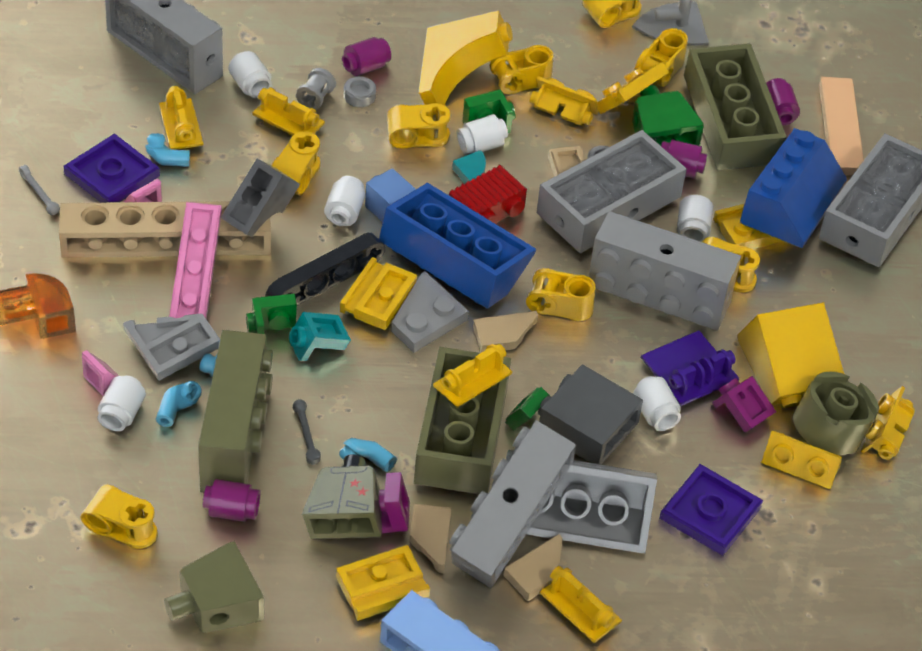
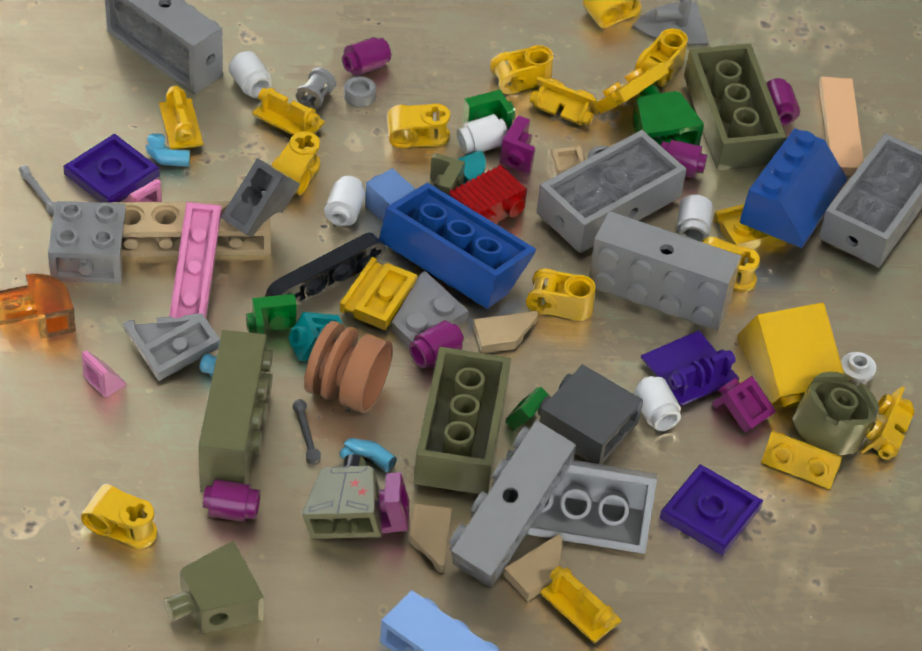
white brick [97,375,146,431] -> none
medium azure arm [156,381,202,427] -> none
yellow plate [336,545,430,621] -> none
yellow arch [419,10,513,115] -> none
yellow hinge [433,344,513,408] -> none
none -> light grey bracket [48,201,126,284]
none -> nougat wheel [304,321,393,414]
none -> magenta brick [409,320,464,368]
none -> olive bracket [430,153,465,195]
none -> magenta bracket [499,115,535,173]
none -> white plate [841,352,876,385]

